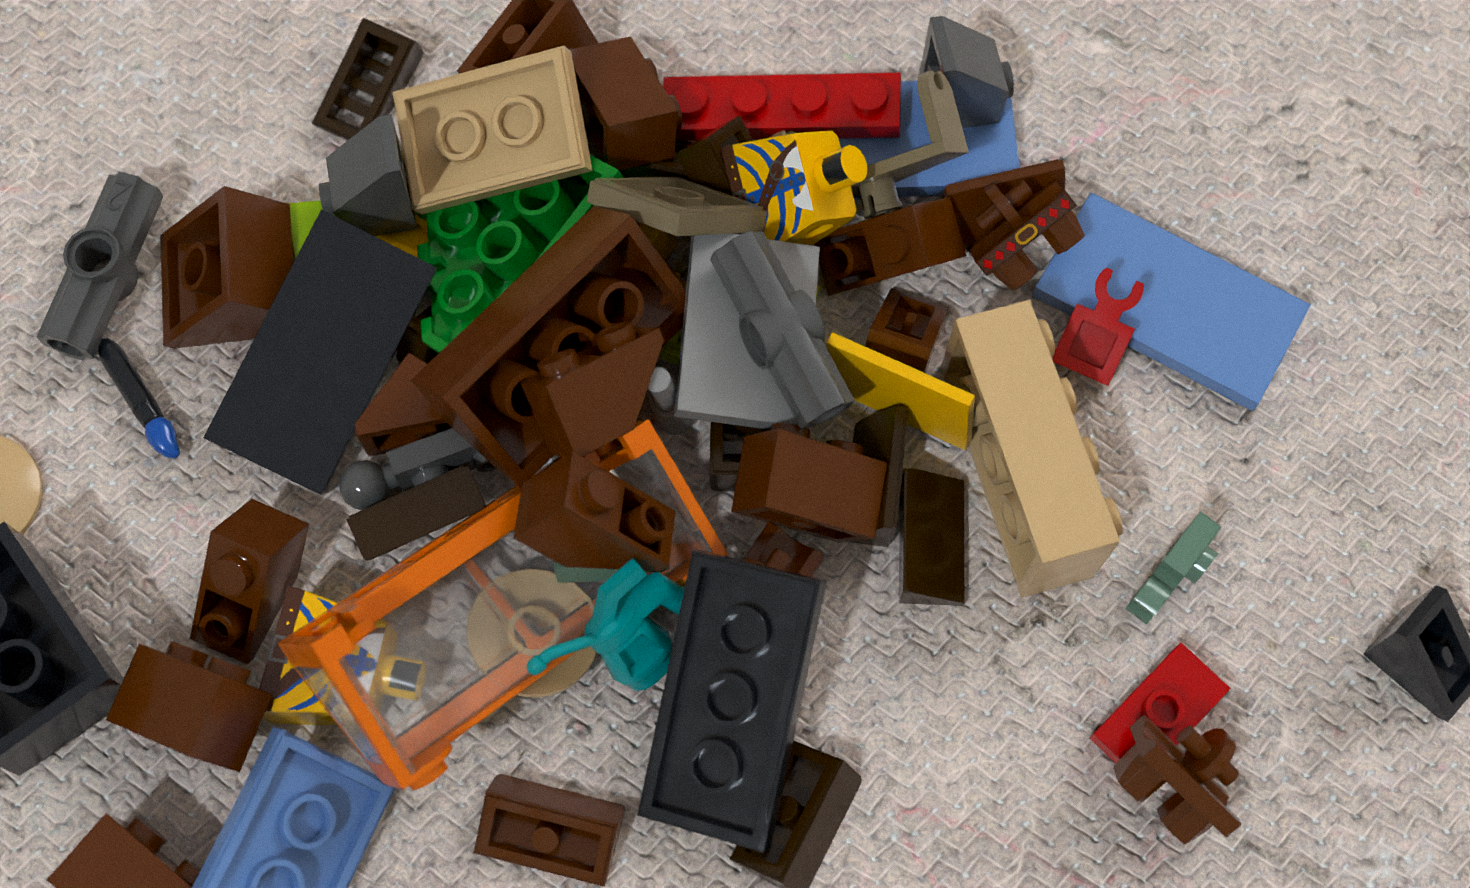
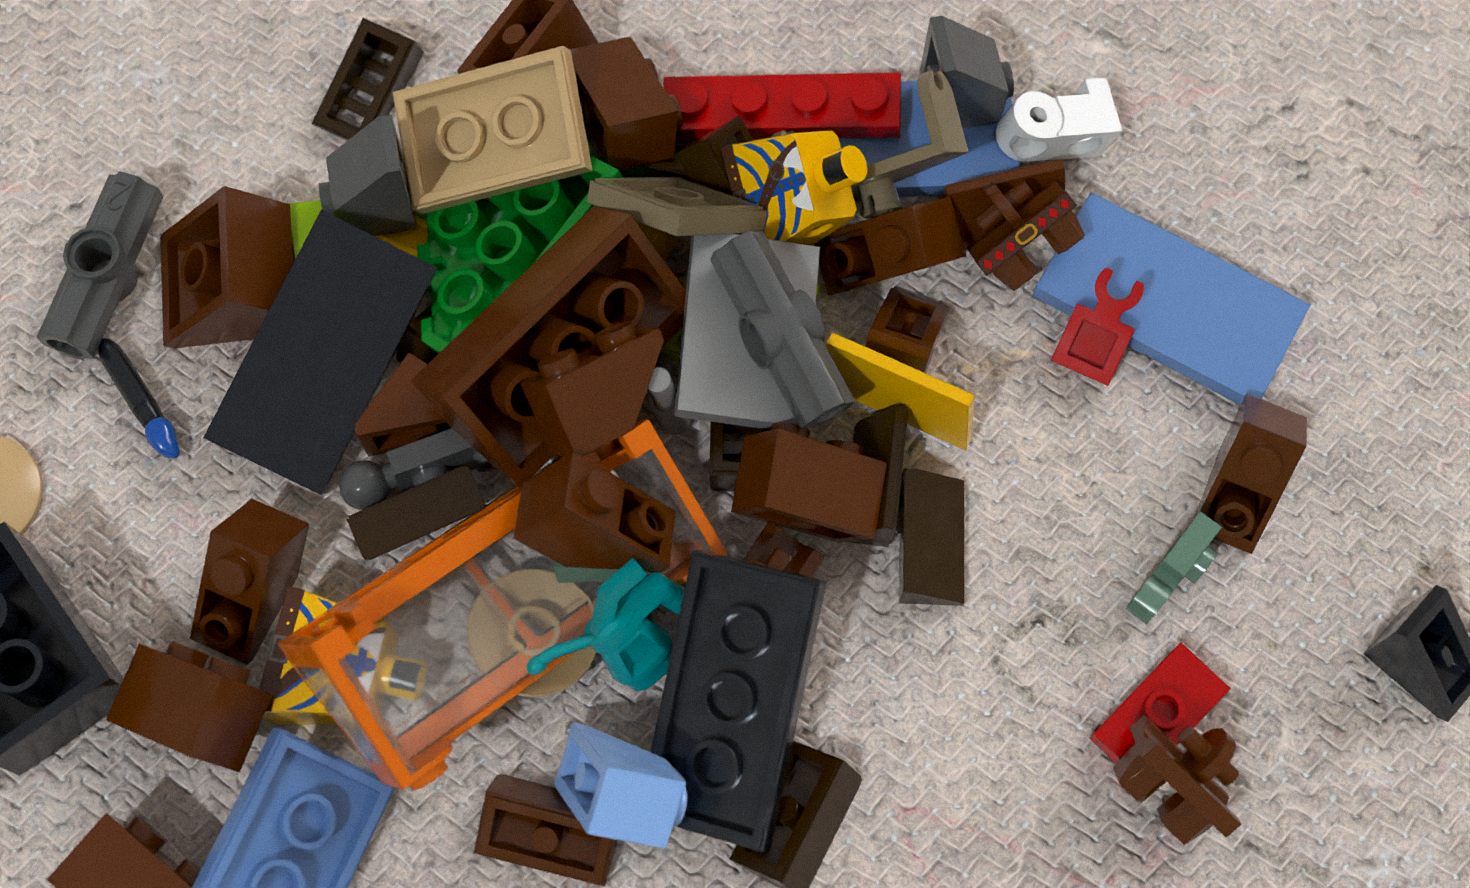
tan brick [941,300,1122,598] -> none
none -> light blue slope [554,722,687,849]
none -> white leg [995,78,1122,162]
none -> reddish brown slope [1194,393,1307,554]

